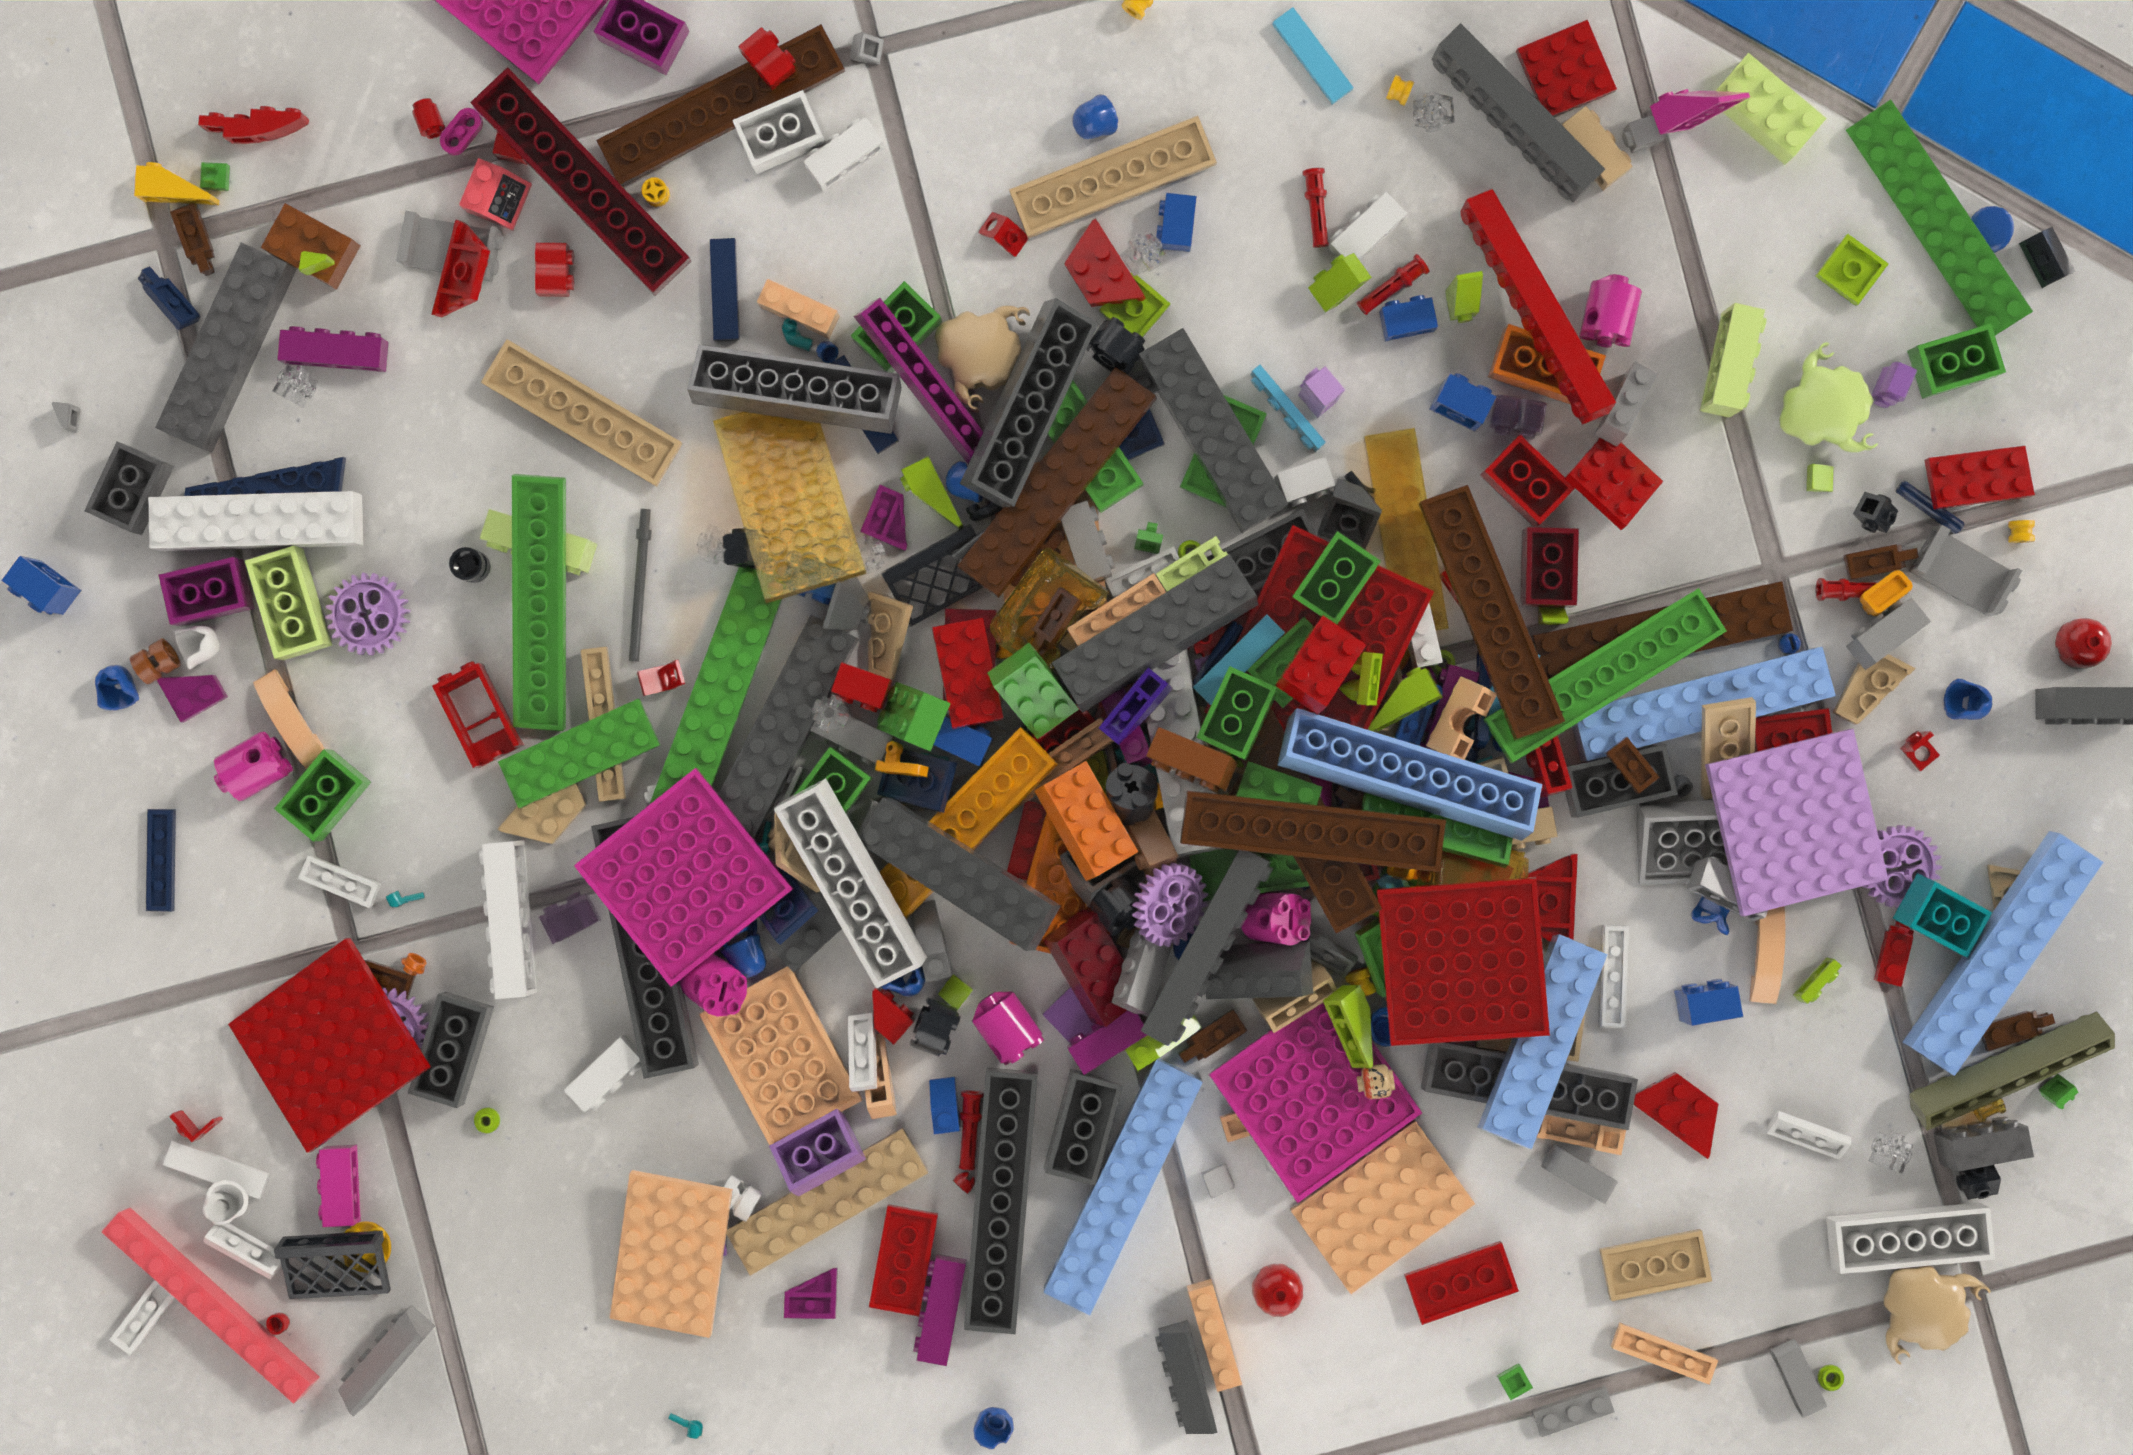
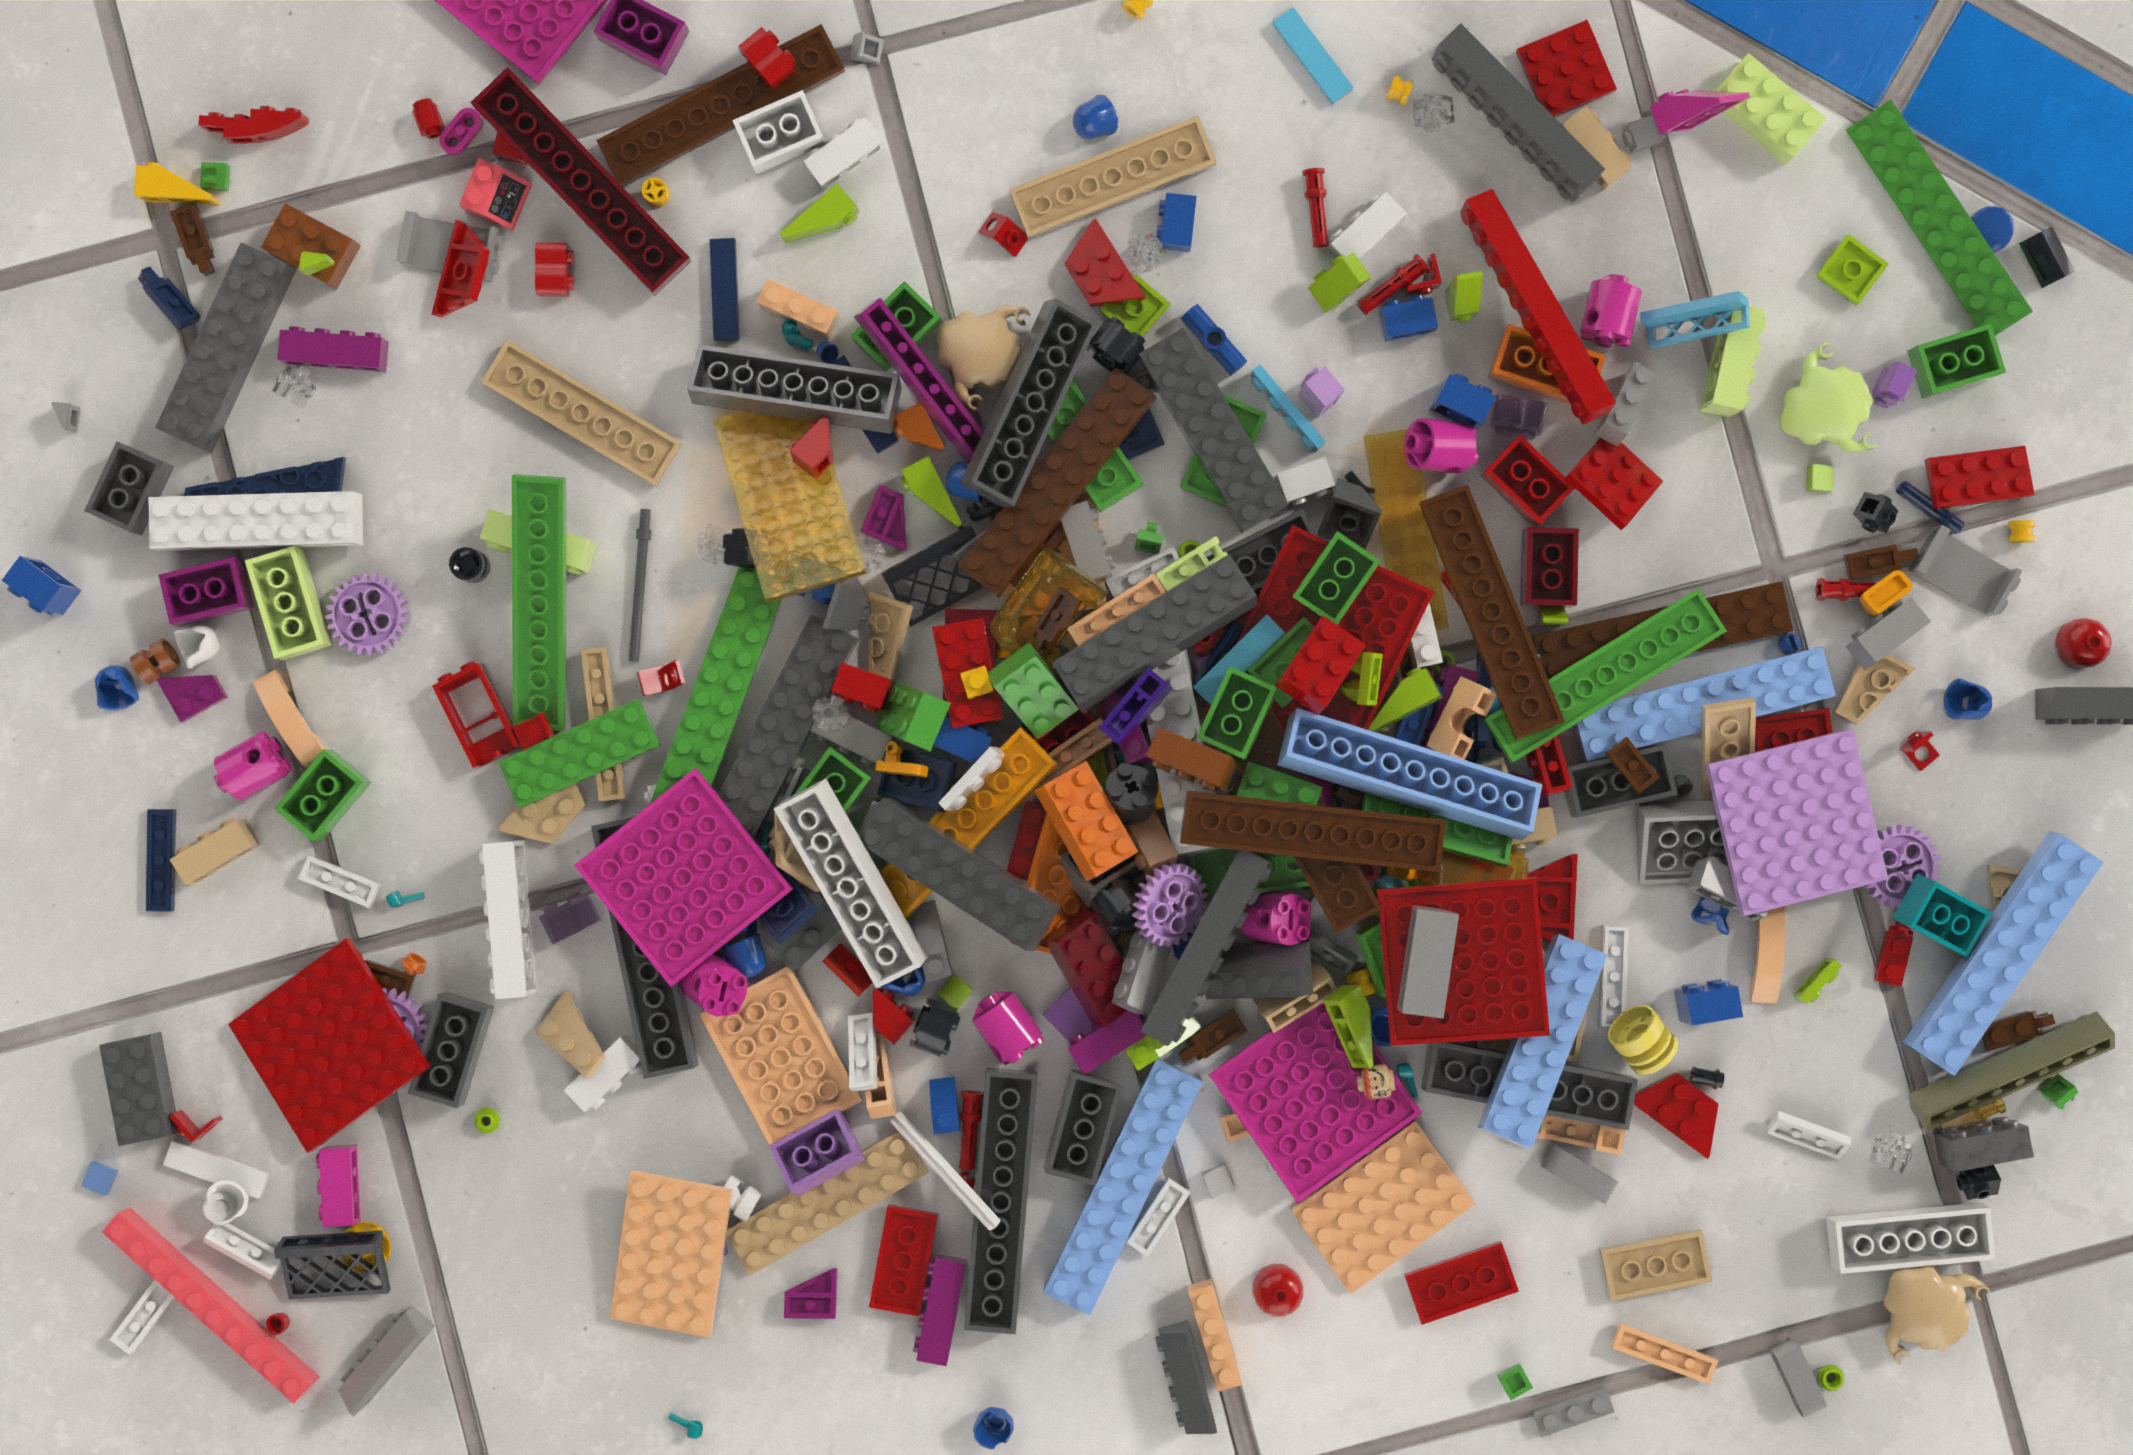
none -> medium blue tile [82,1161,118,1195]
none -> dark grey brick [99,1032,178,1146]
none -> tan brick [170,818,259,886]
none -> red bracket [513,712,555,750]
none -> tan wing [535,991,606,1078]
none -> lime slope [779,183,859,243]
none -> red slope [790,415,833,480]
none -> red plate [822,943,873,997]
none -> white axle [890,1112,1000,1230]
none -> orange slope [893,402,946,452]
none -> white plate [939,746,1005,811]
none -> yellow plate [960,666,993,699]
none -> white plate [1126,1177,1190,1257]
none -> blue piece [1181,304,1247,376]
none -> light grey brick [1397,905,1459,1018]
none -> teal hand [1397,1063,1418,1098]
none -> red bracket [1404,253,1442,296]
none -> dark pink cylinder [1404,418,1478,474]
none -> light yellow wheel [1607,1005,1678,1075]
none -> medium azure fence [1640,291,1750,349]
none -> black pin [1690,1066,1725,1090]

